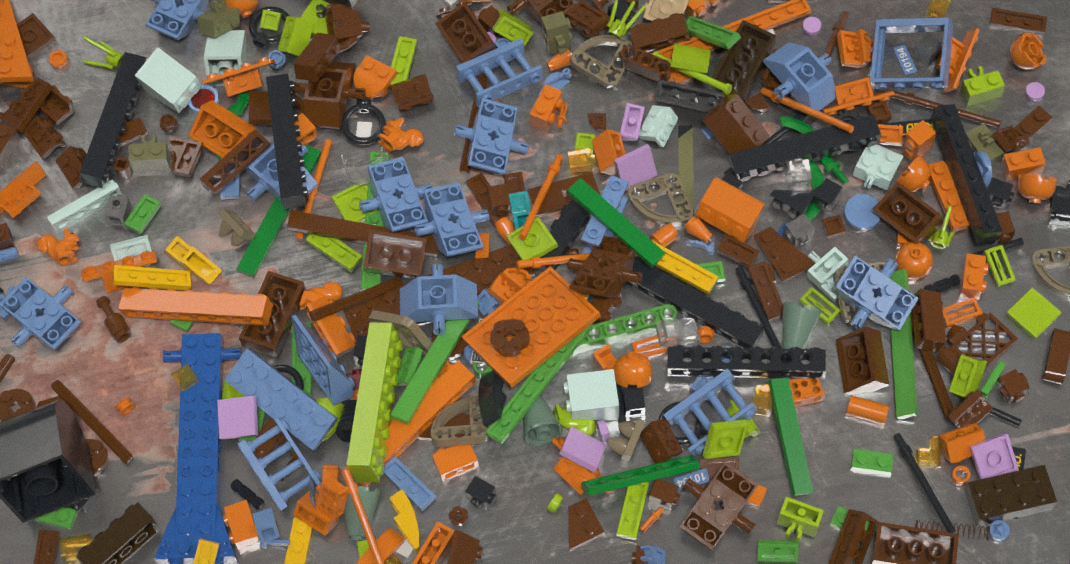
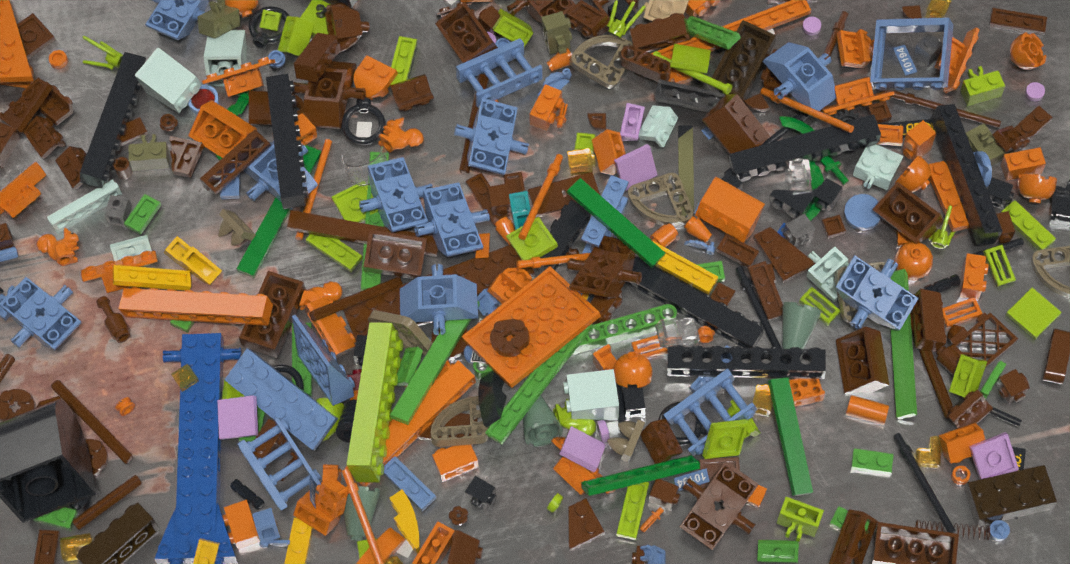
none -> reddish brown axle [72,475,142,529]
none -> reddish brown plate [710,282,736,306]
none -> reddish brown tile [901,5,922,19]
none -> lime plate [1001,200,1056,250]

